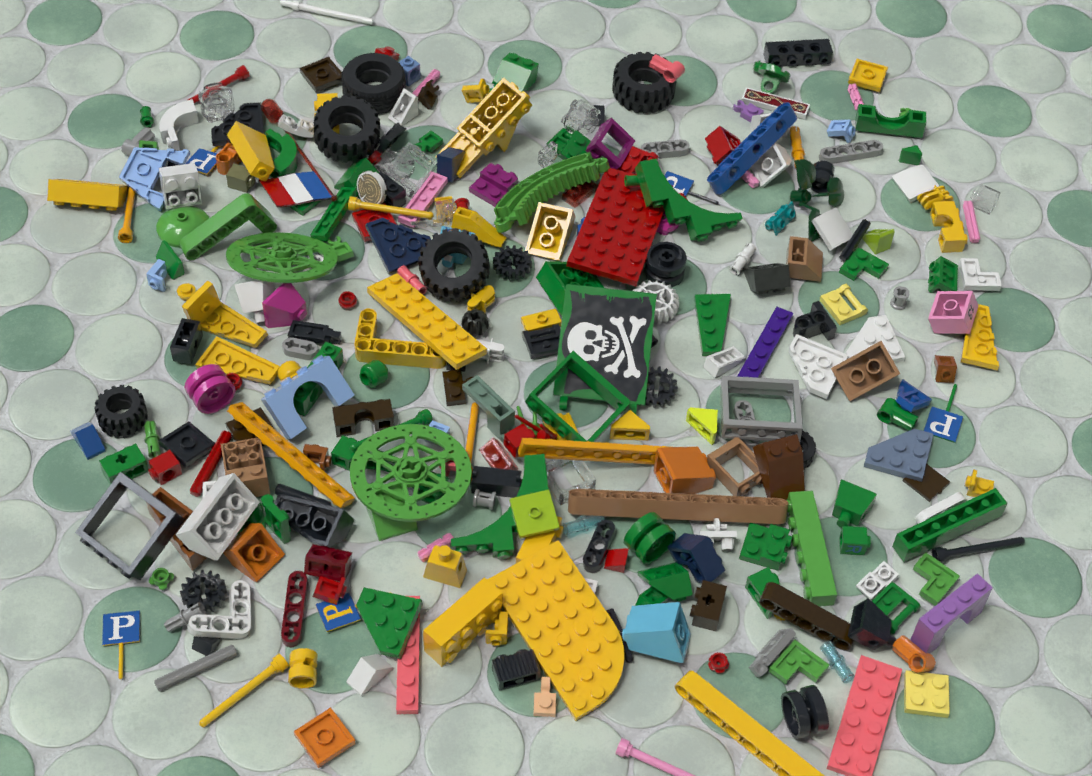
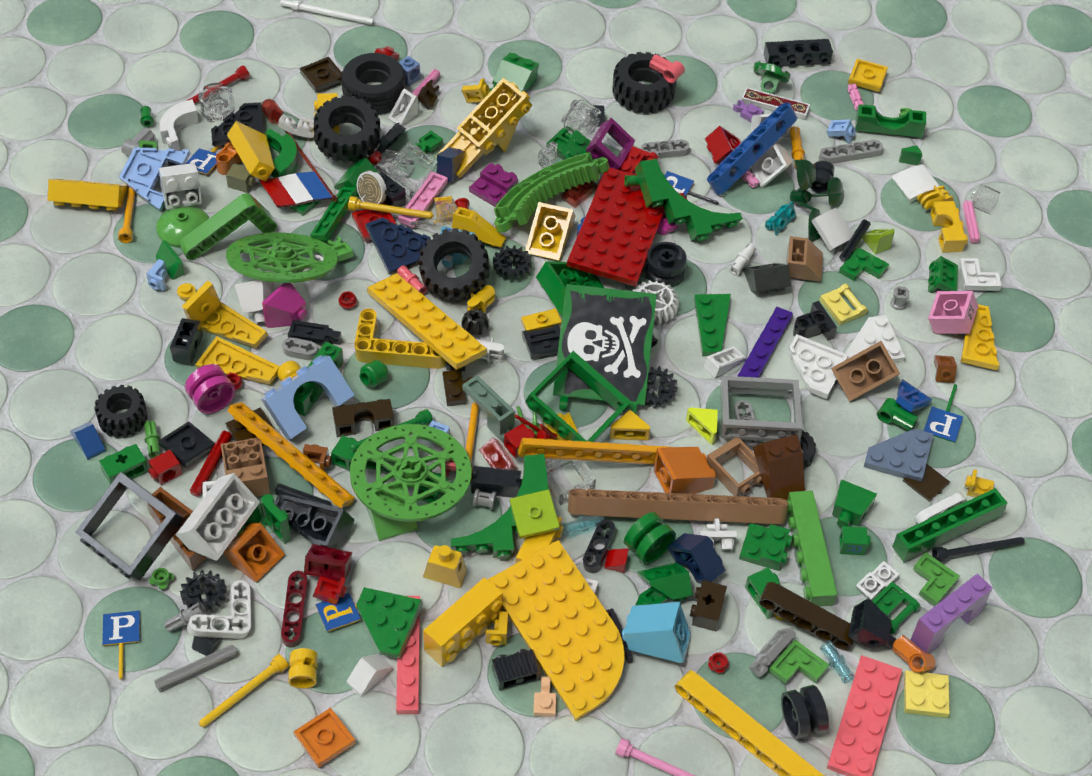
bright pink axle [417,533,454,562] -> none

